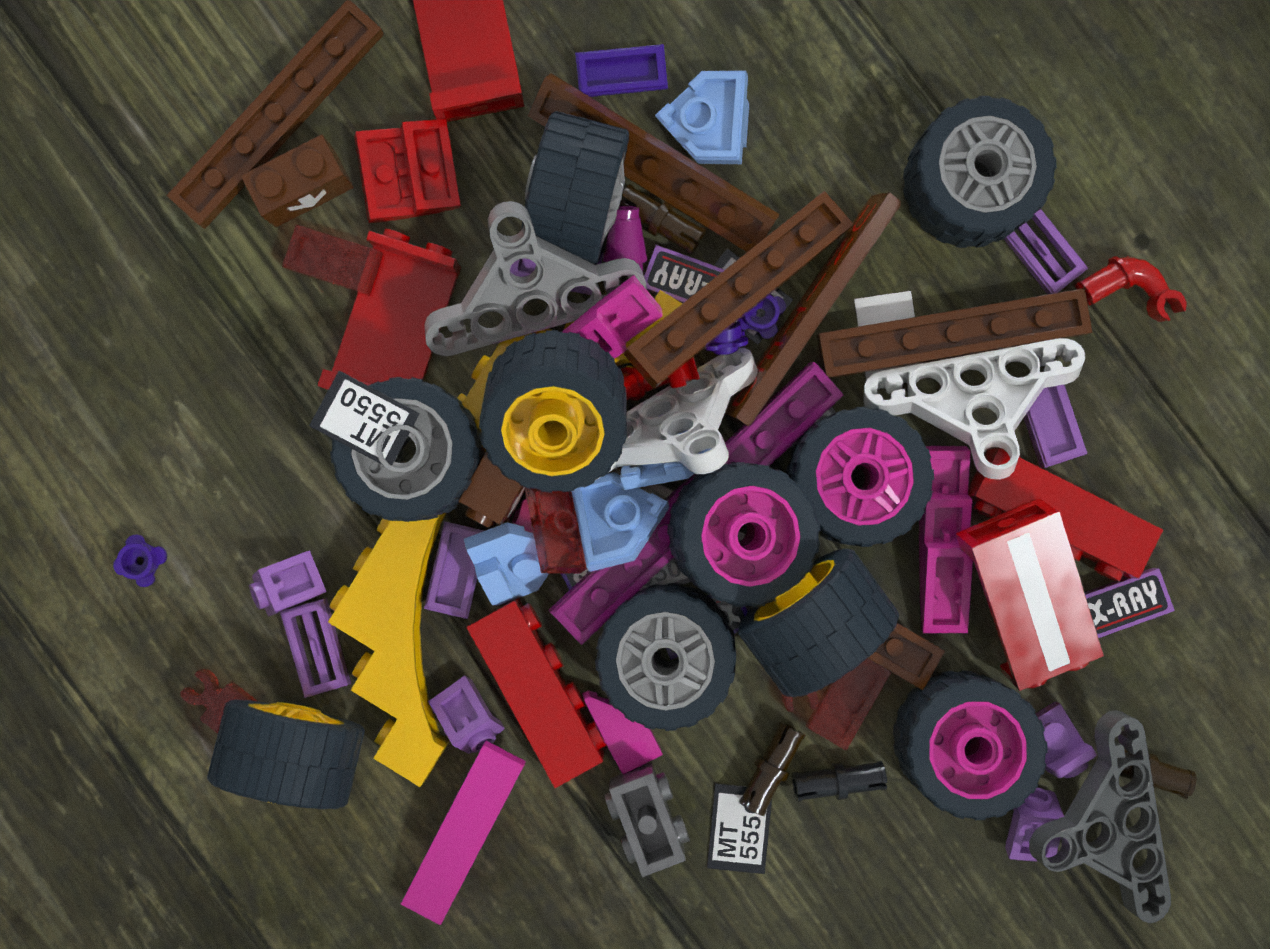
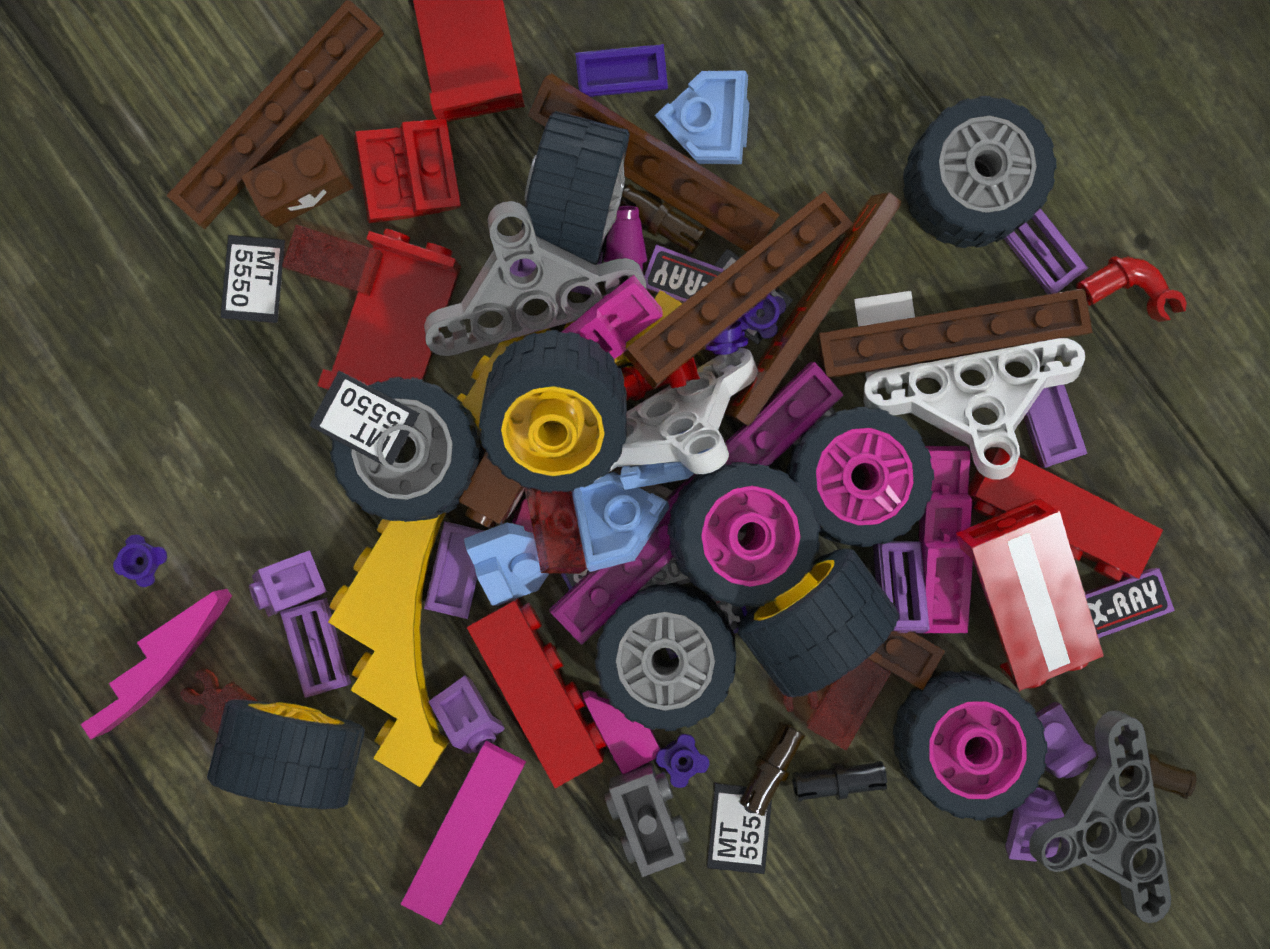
none -> dark pink slope [80,589,232,740]
none -> sticker [220,235,285,323]
none -> dark purple plate [656,734,709,788]
none -> medium lavender tile [873,541,930,633]

